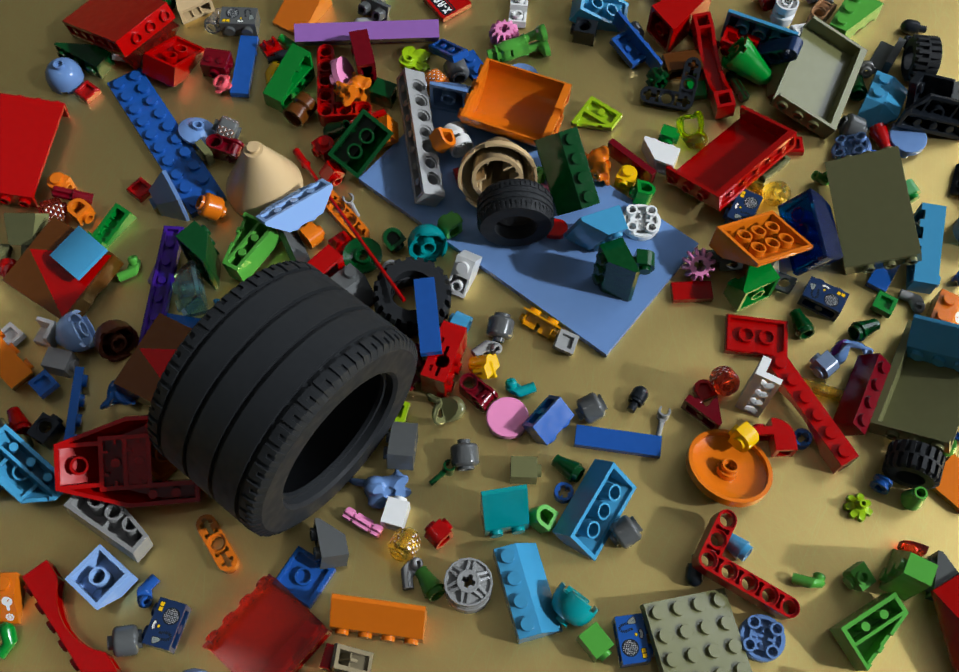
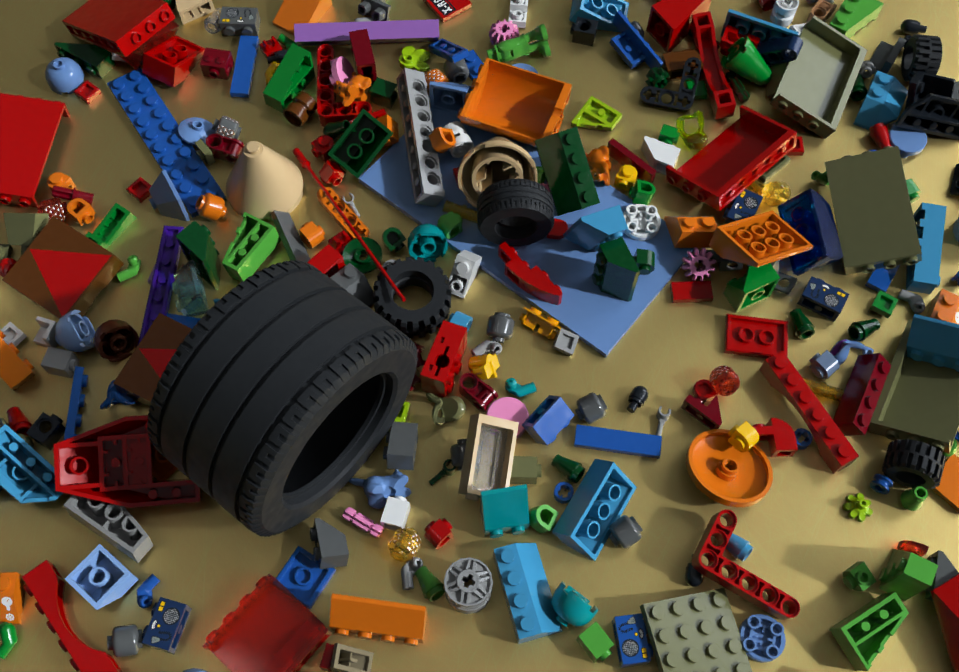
blue tile [28,369,60,399] -> none
dark azure slope [50,226,108,281] -> none
orange beam [196,514,240,574] -> none
coral plate [213,74,232,94] -> none
light blue wedge [256,178,333,232] -> none
blue tile [413,277,443,357] -> none
white fence [735,355,783,418] -> none
bright green arm [791,572,826,588] -> none
medium blue tile [831,132,872,160] -> none
dark grey head [837,113,868,136] -> none
none -> clear yellow pin [442,200,477,223]
none -> piece [458,413,519,501]
none -> red slope [498,242,563,305]
none -> orange slope [664,216,717,248]

